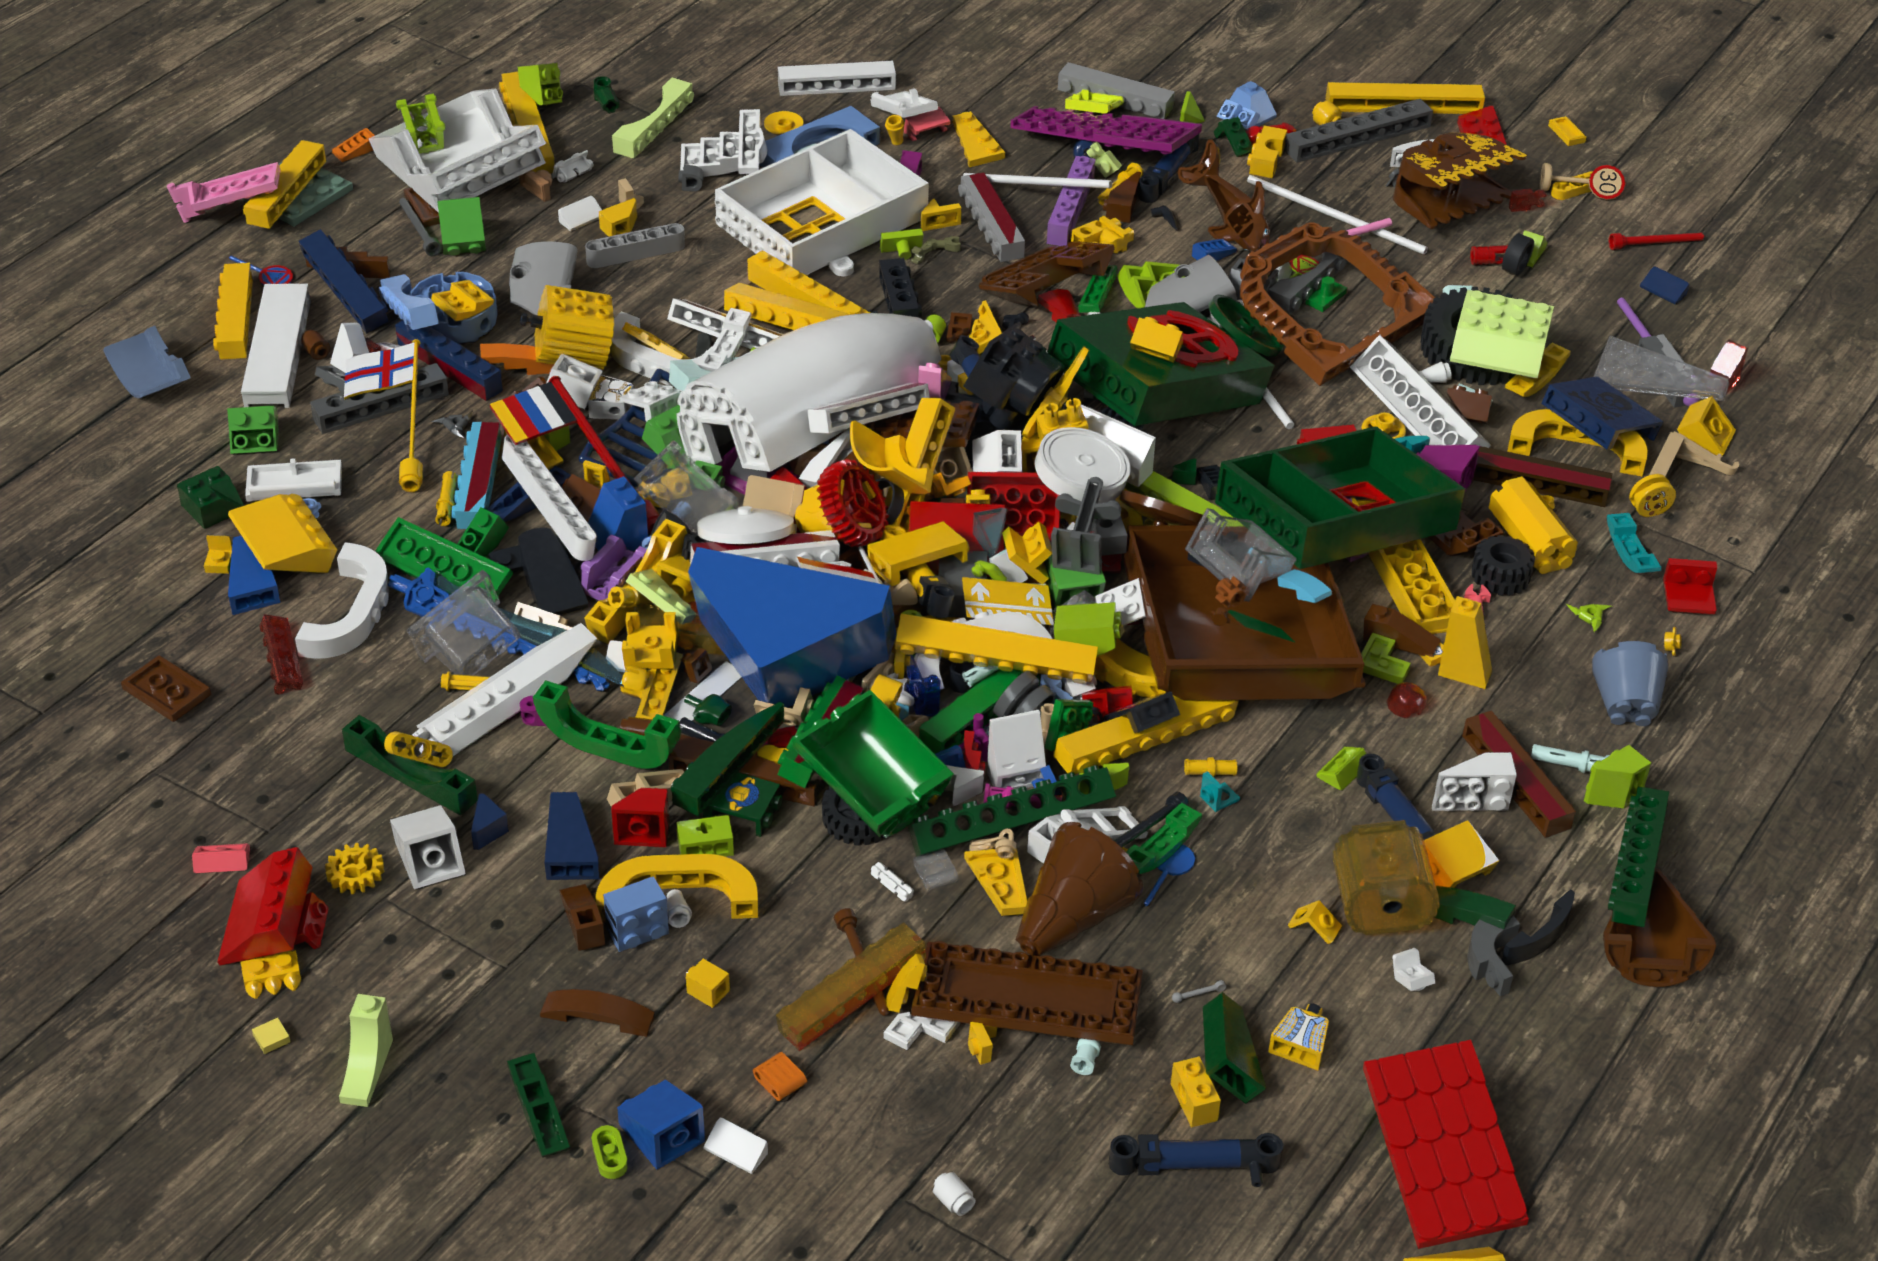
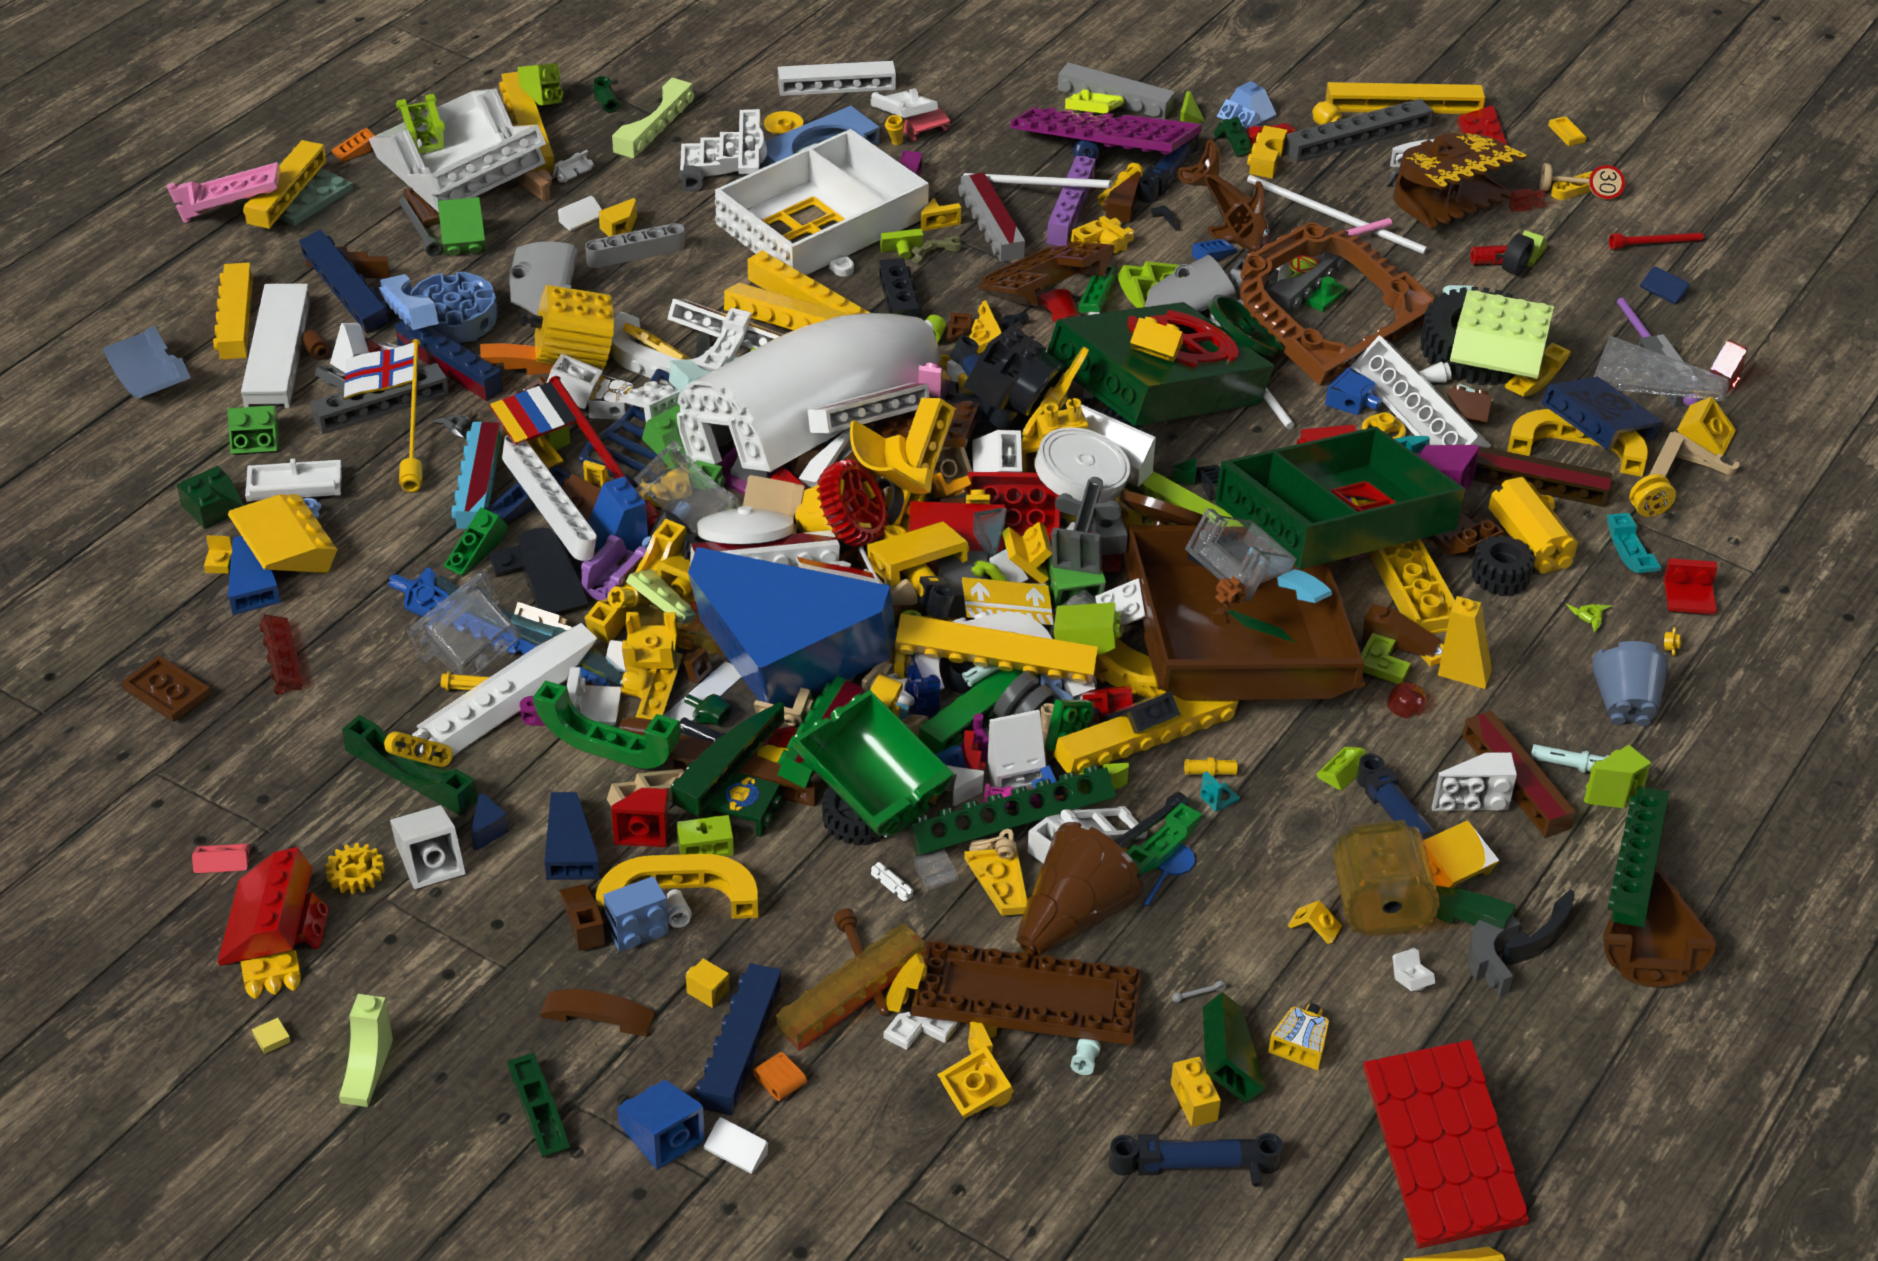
piece [229,256,293,286] -> none
white arch [295,542,389,659] -> none
green plate [375,517,513,613] -> none
yellow slope [431,280,494,321] -> none
yellow pin [435,471,458,526] -> none
lime plate [591,1125,628,1179] -> none
tan tile [618,178,644,209] -> none
white brick [933,1172,976,1216] -> none
yellow wing [953,111,1005,168] -> none
yellowish green plate [1086,142,1122,178] -> none
coral bar [1464,584,1491,617] -> none
none -> white bracket [567,667,621,726]
none -> dark blue brick [696,963,782,1116]
none -> yellow slope [937,1046,1014,1118]
none -> blue torso [1325,367,1382,415]

